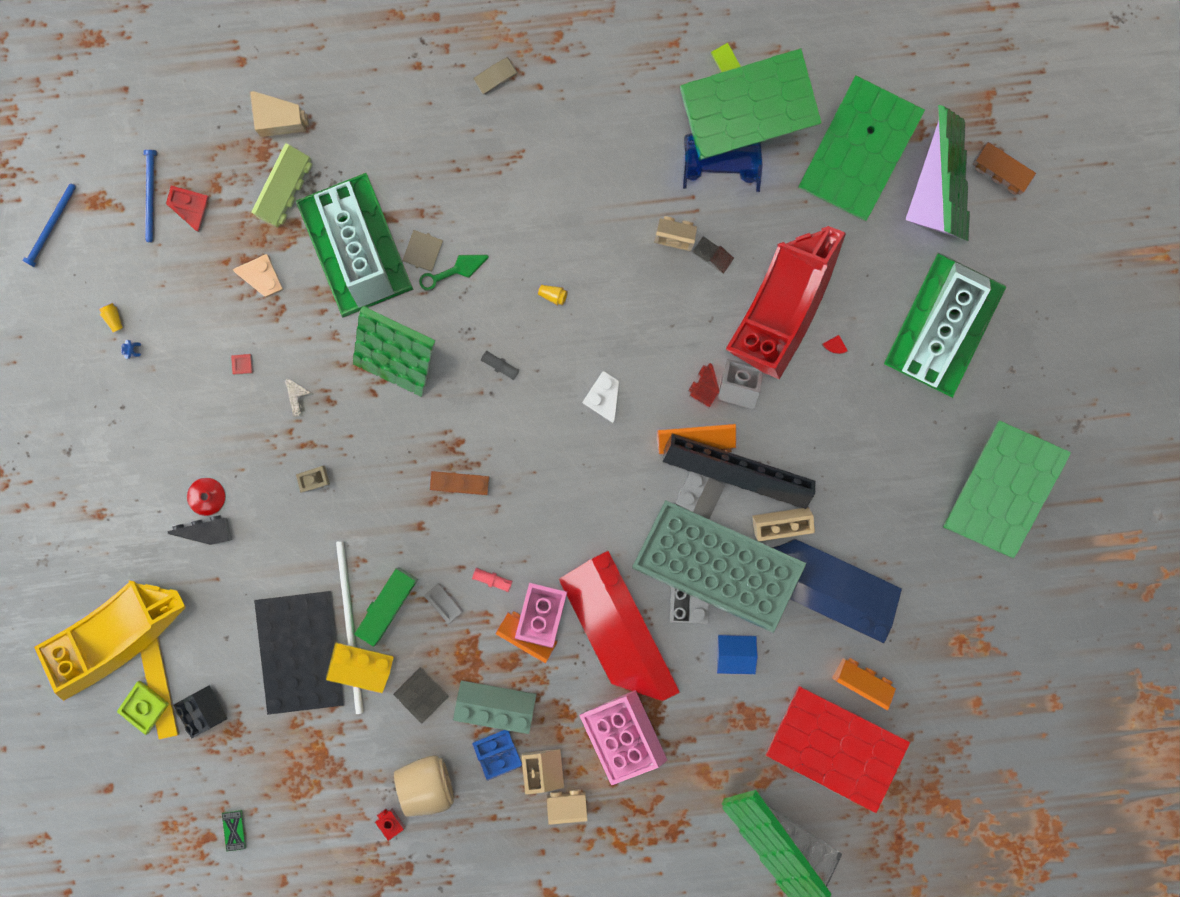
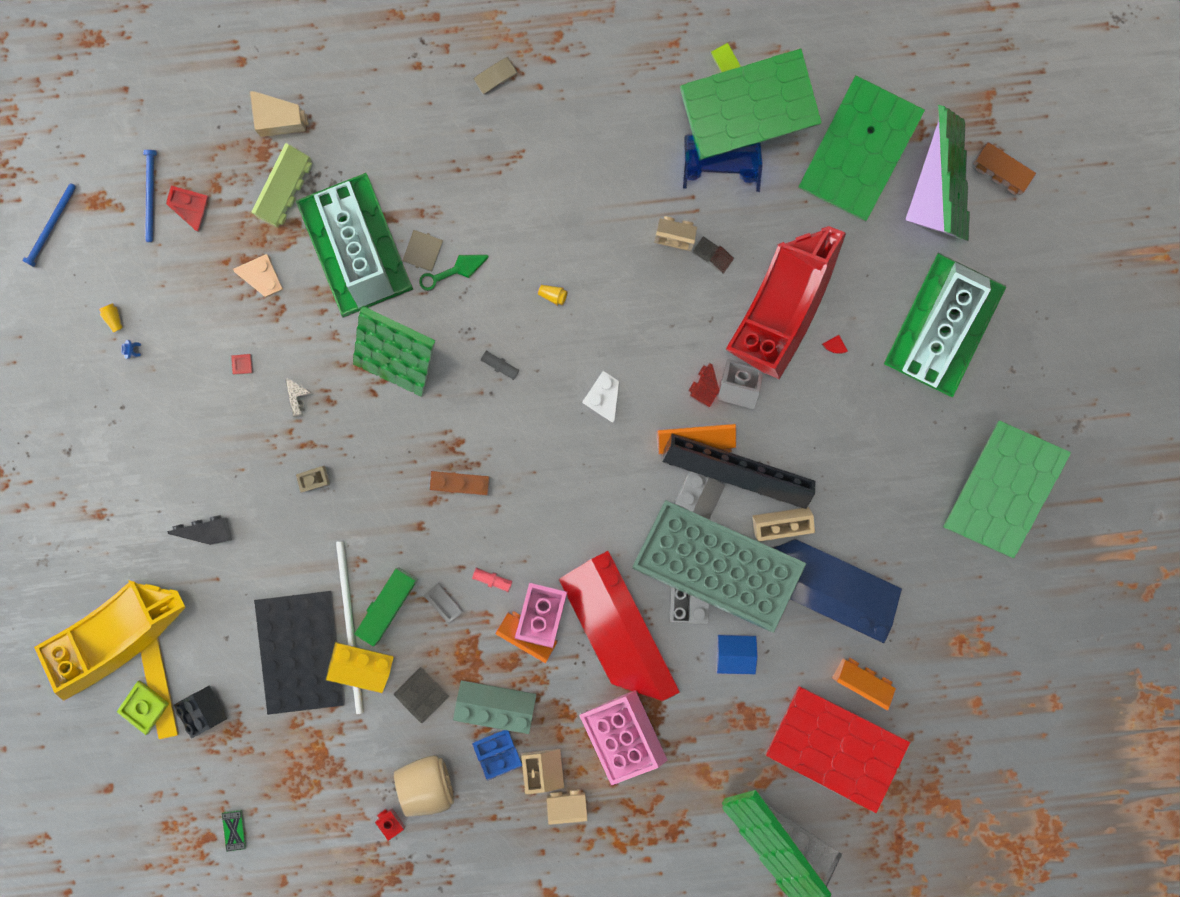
red dish [187,478,226,516] -> none

